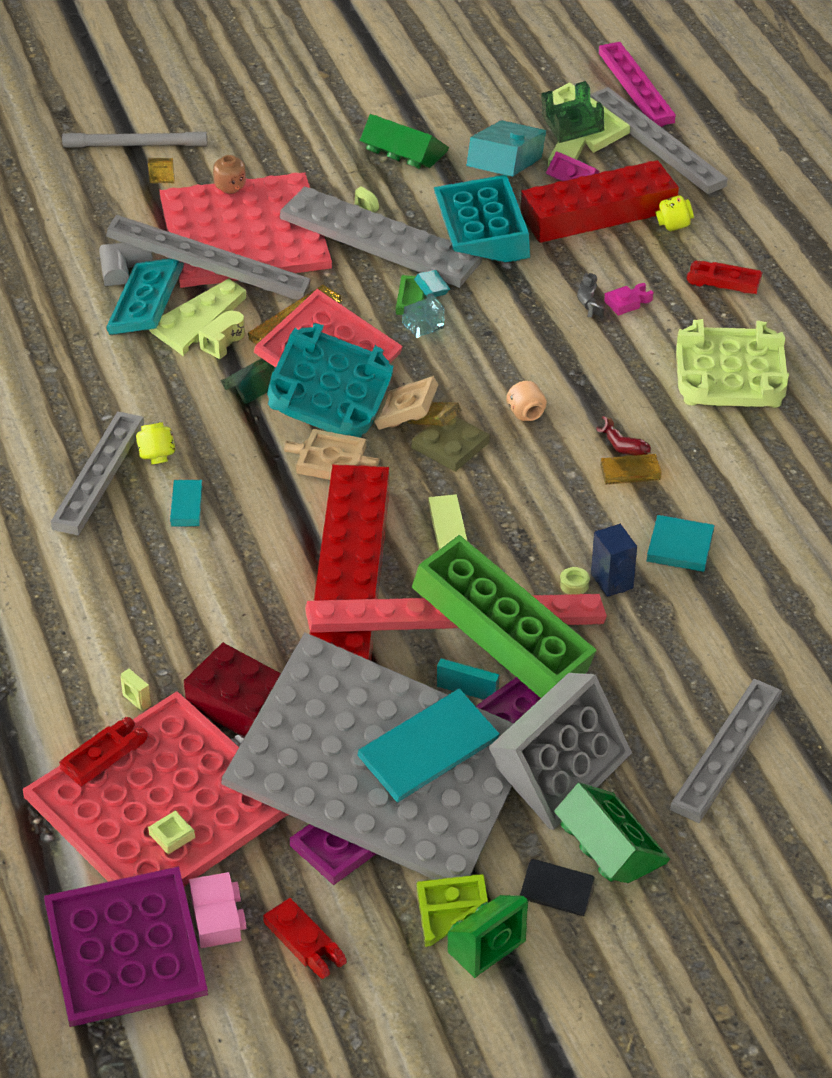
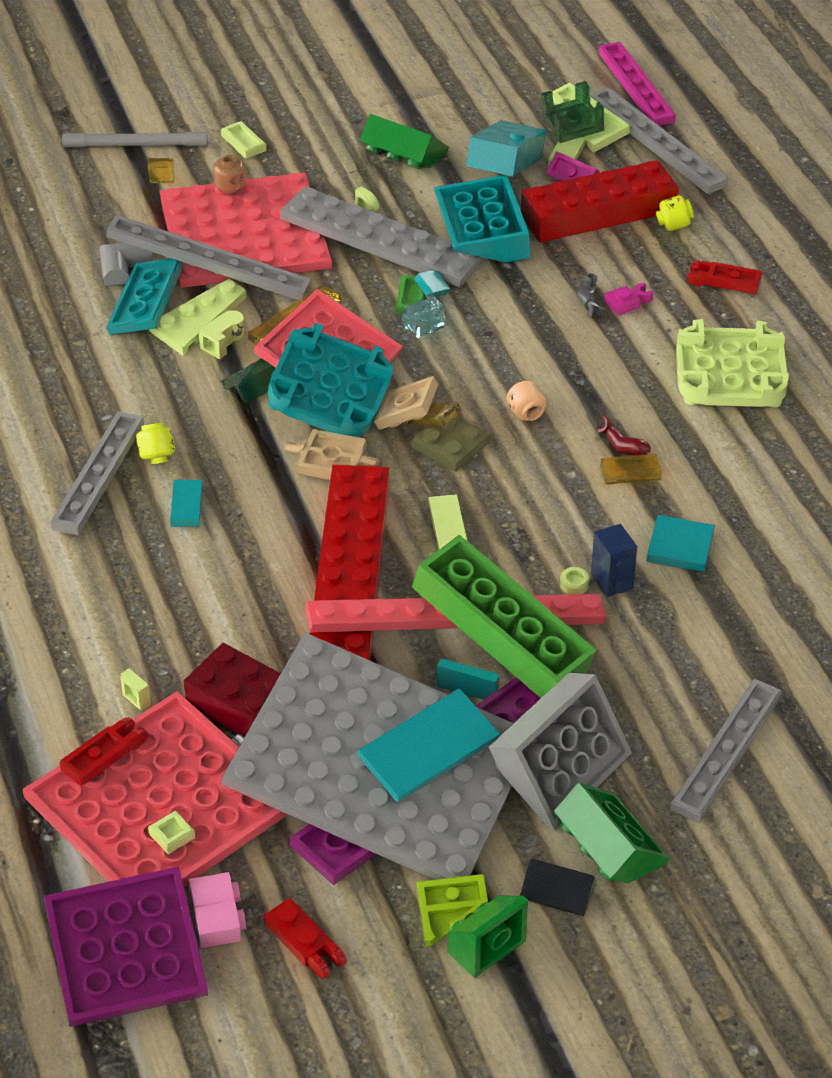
none -> yellowish green tile [221,121,266,159]

